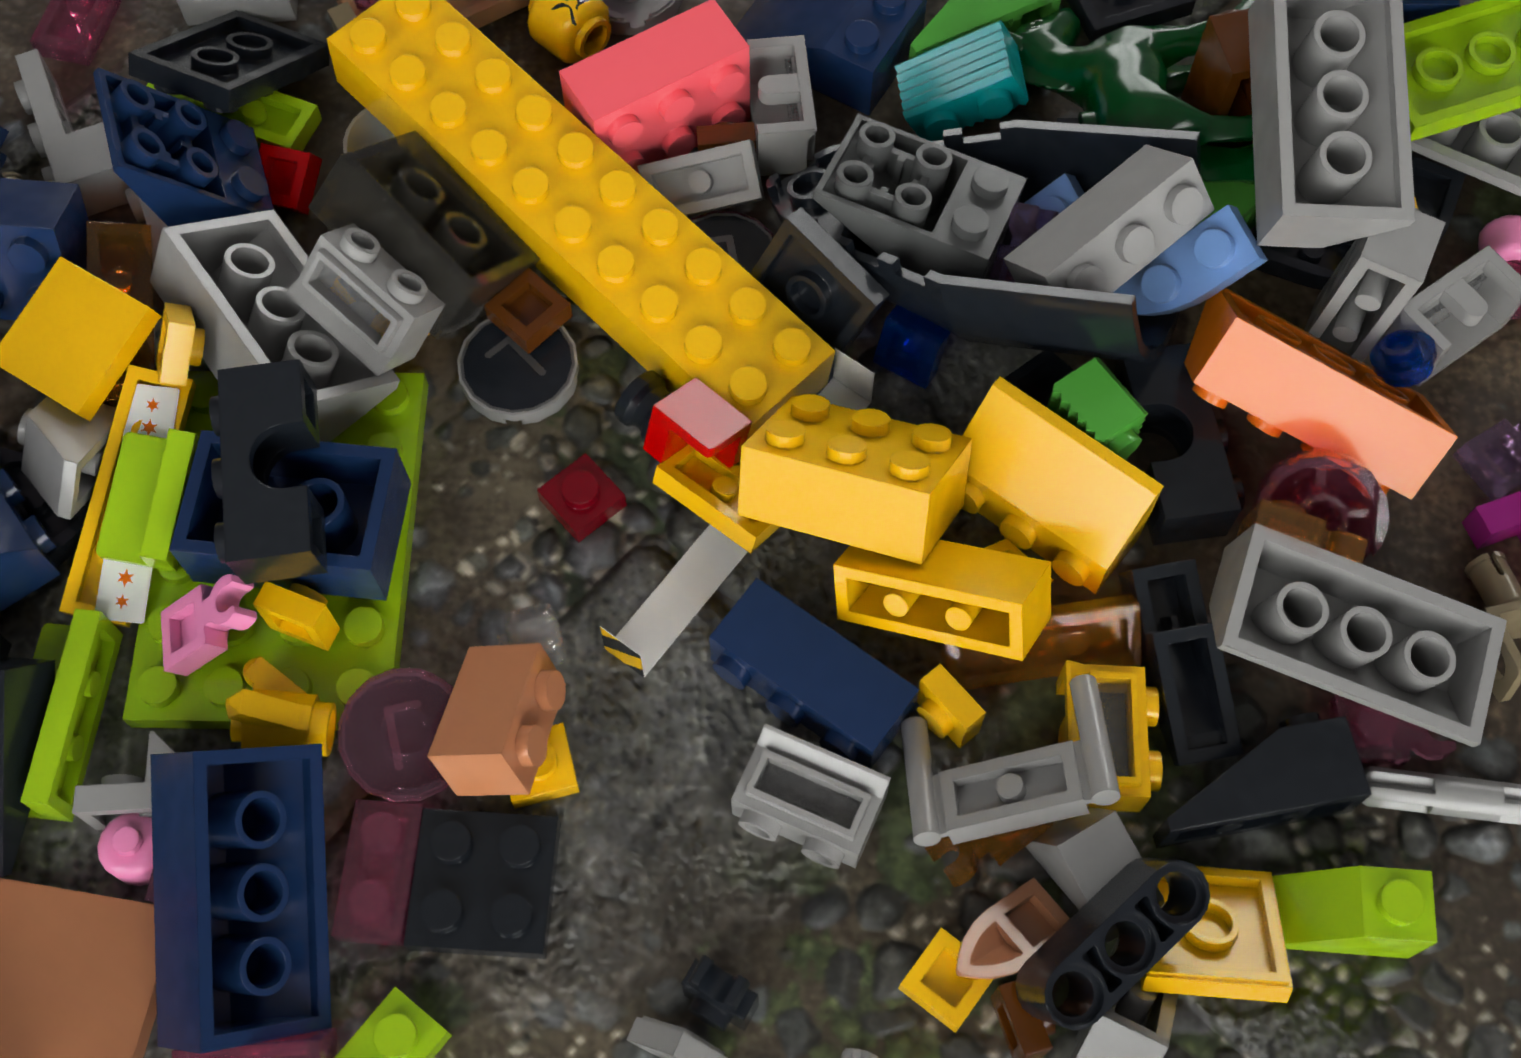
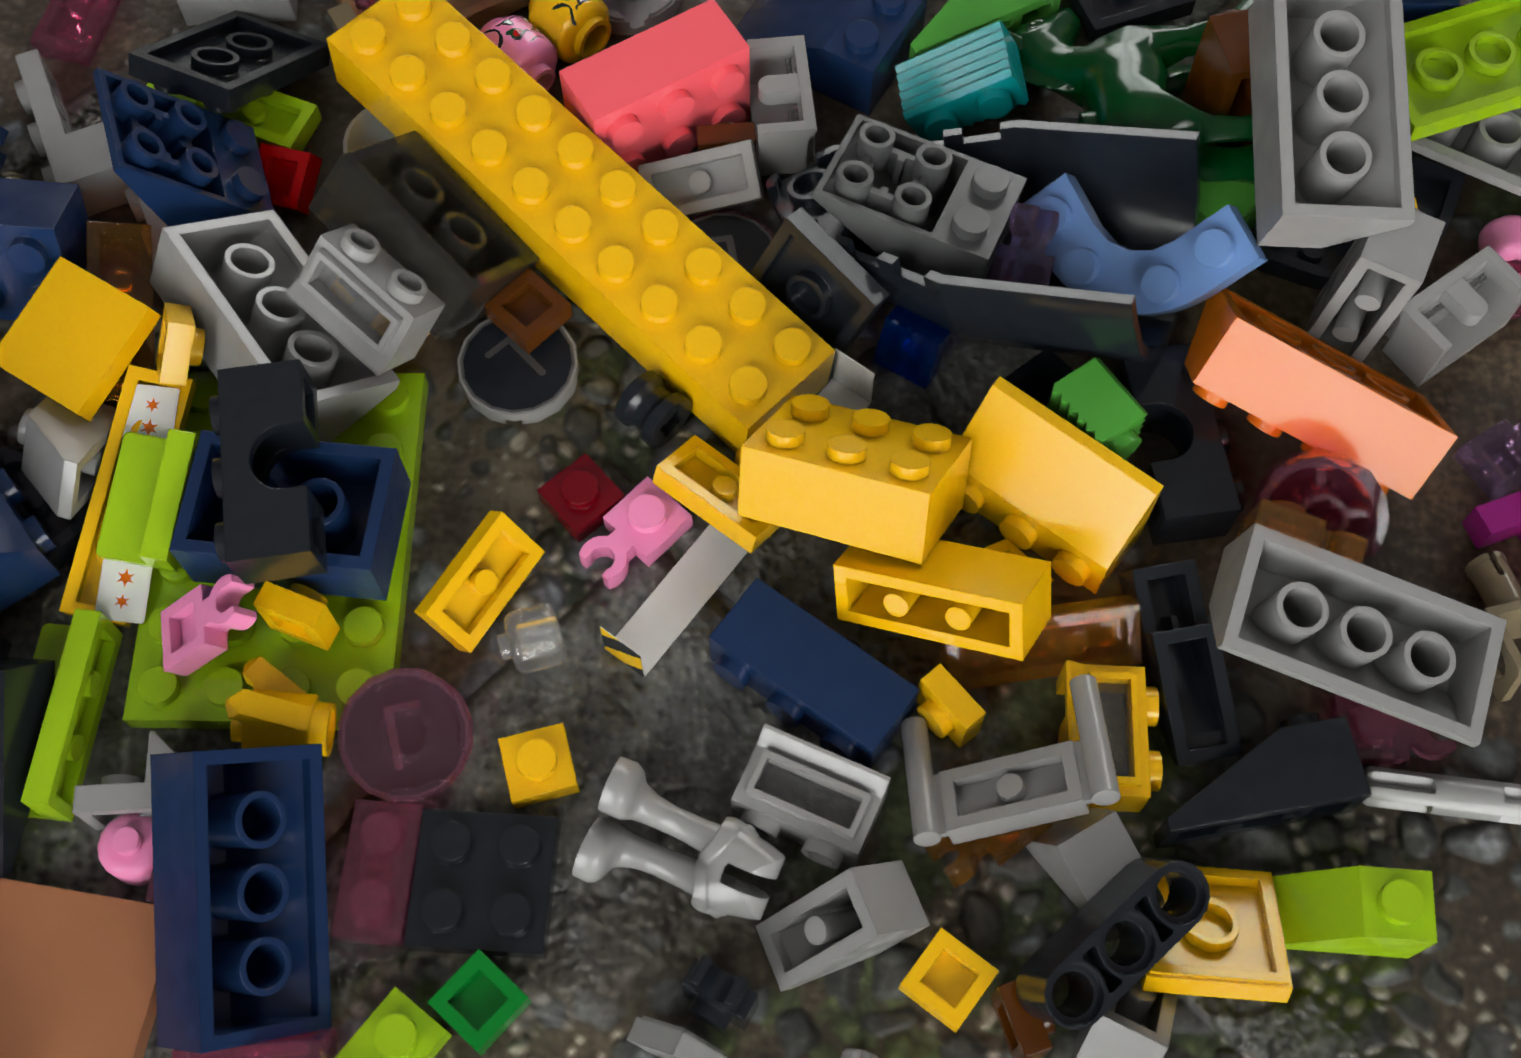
nougat brick [427,643,566,796] -> none
panel [643,377,752,468] -> none
nougat plate [956,877,1070,979] -> none
light grey brick [1003,144,1215,293] -> none
clear blue plate [1370,330,1437,387] -> none
none -> yellow plate [414,510,545,653]
none -> green plate [427,949,532,1056]
none -> bright pink head [480,15,558,91]
none -> light grey piece [572,756,786,920]
none -> bright pink plate [579,476,693,589]
none -> light grey slope [756,860,930,992]

